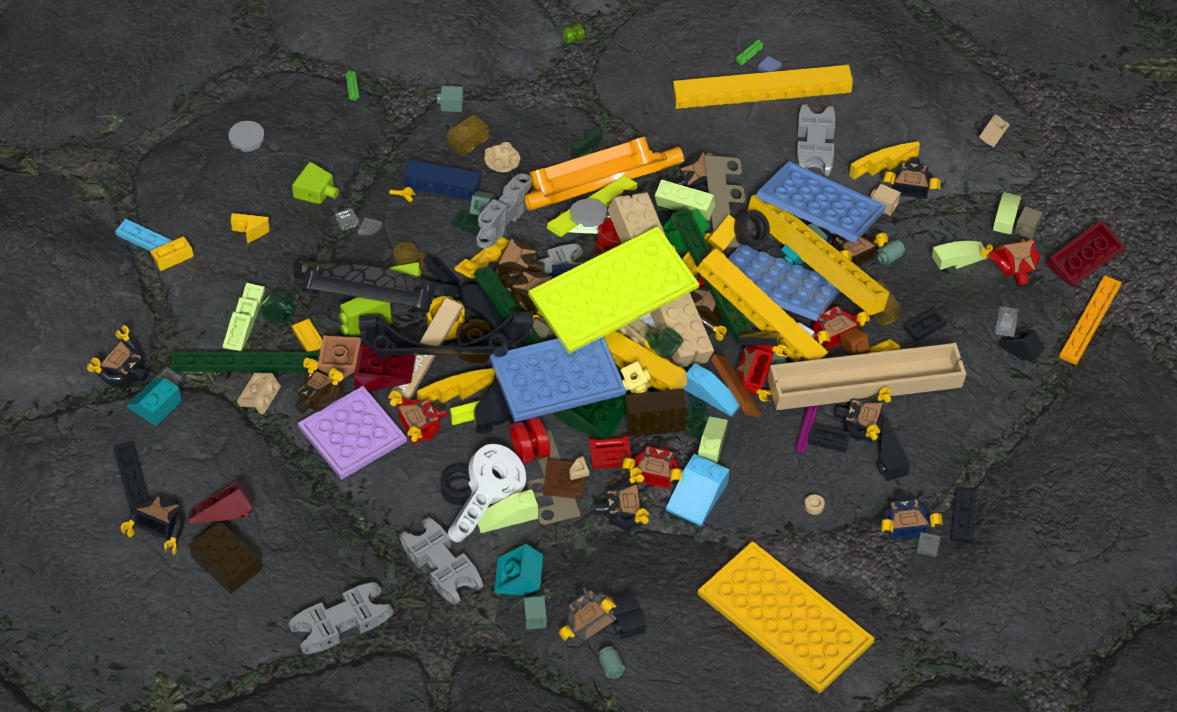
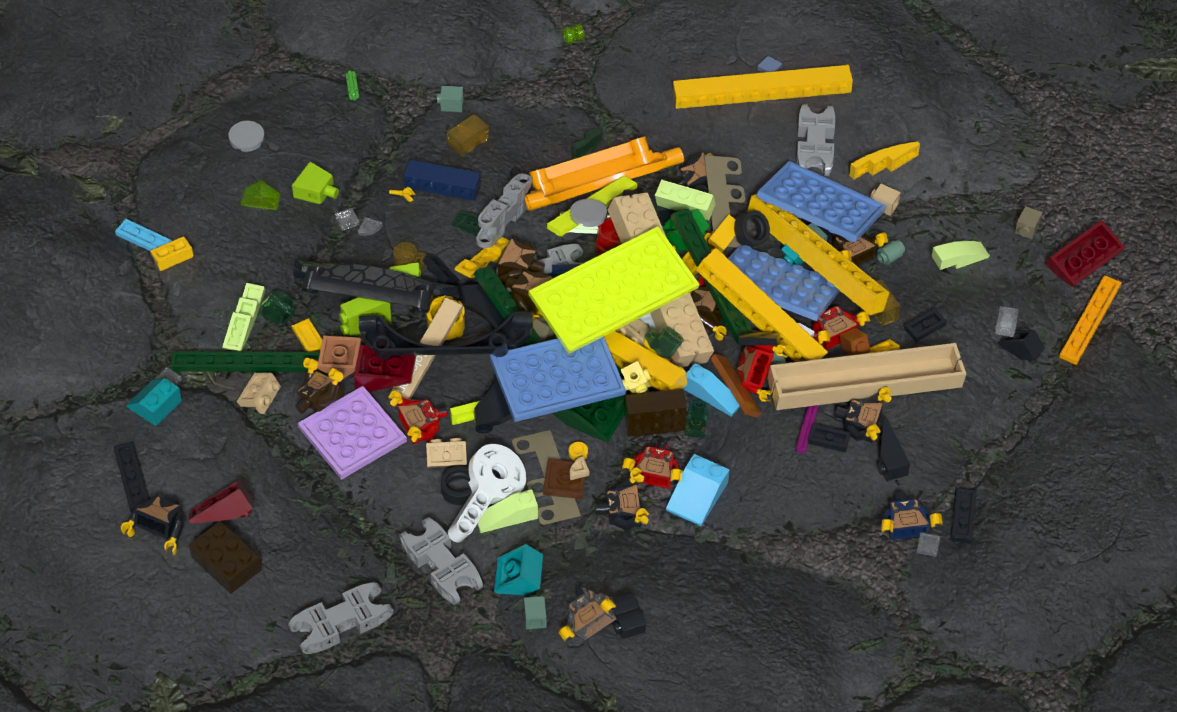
torso [87,325,149,386] -> none
yellow slope [231,213,270,243] -> none
yellow slope [417,368,495,404] -> none
dark brown brick [456,319,493,364] -> none
sand green brick [470,191,495,215] -> none
tan dish [484,142,520,172] -> none
red wheel [509,416,550,465] -> none
red plate [589,435,632,469] -> none
sand green brick [599,647,625,679] -> none
yellowish green slope [698,416,728,464] -> none
yellow plate [698,541,875,694] -> none
bright green axle [736,40,763,65] -> none
tan tile [804,494,825,515] -> none
torso [883,157,941,199] -> none
tan brick [979,114,1010,147] -> none
torso [980,239,1040,286] -> none
yellowish green slope [993,192,1021,234] -> none
none -> clear neon green slope [240,180,281,210]
none -> tan bracket [426,438,467,468]
none -> yellow tile [569,442,588,461]

